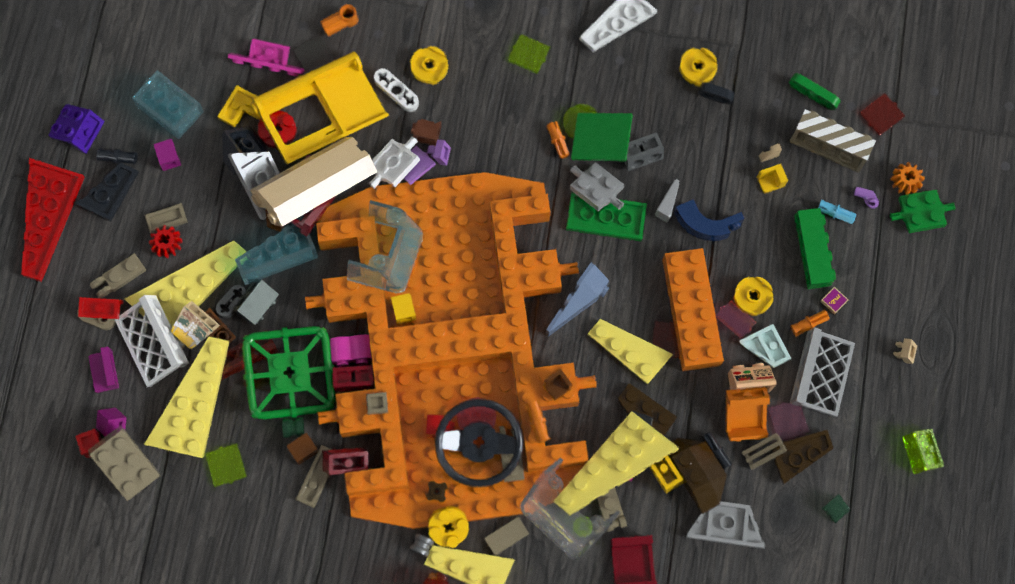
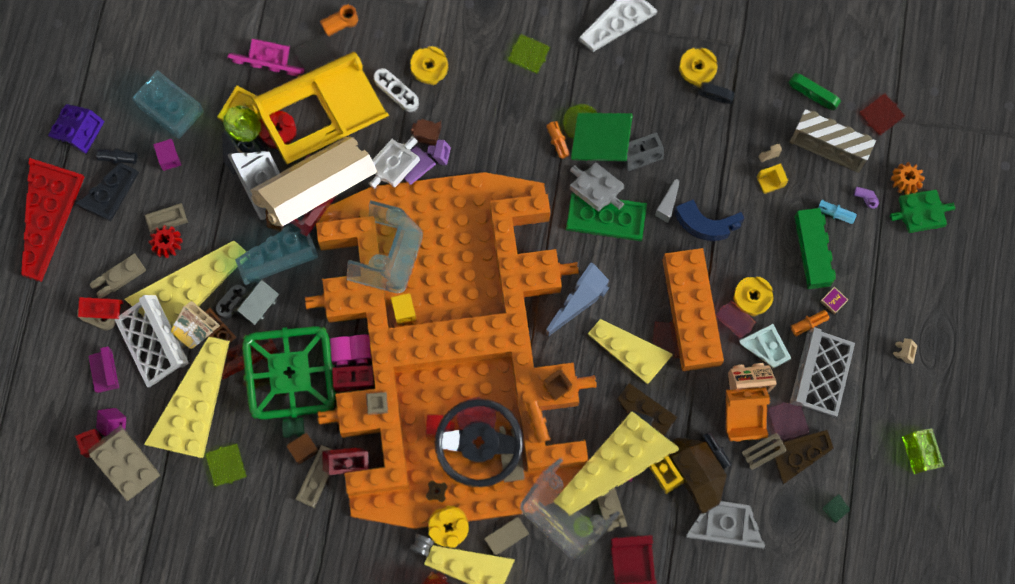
none -> clear neon green tile [223,106,261,142]

